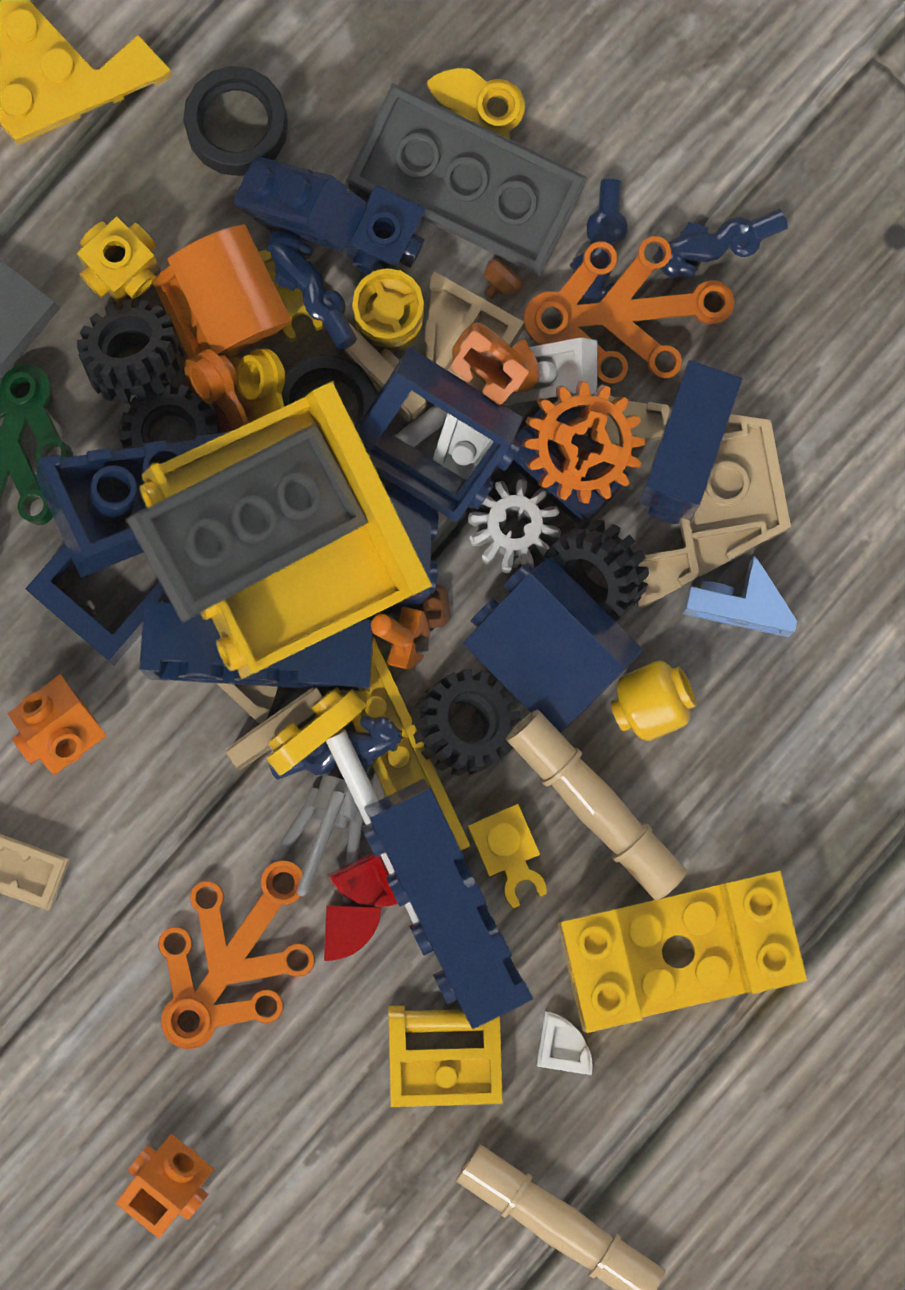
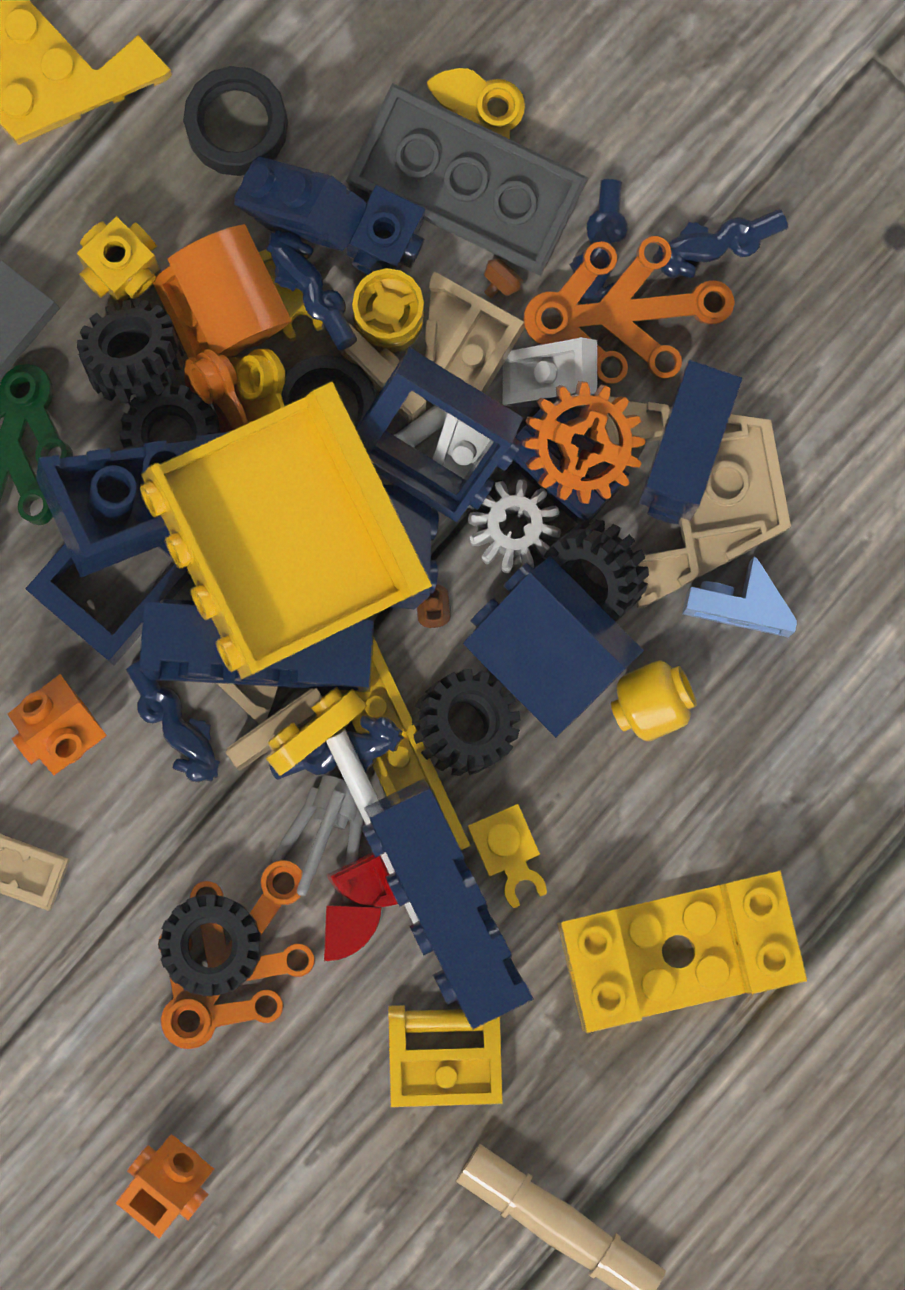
dark grey tile [127,423,369,622] -> none
orange bar [371,606,430,669] -> none
orange animal [451,323,540,405] -> none
tan piece [506,709,687,900] -> none
white tile [536,1011,592,1075] -> none
none -> dark blue animal [126,661,220,783]
none -> black tyre [158,895,262,996]

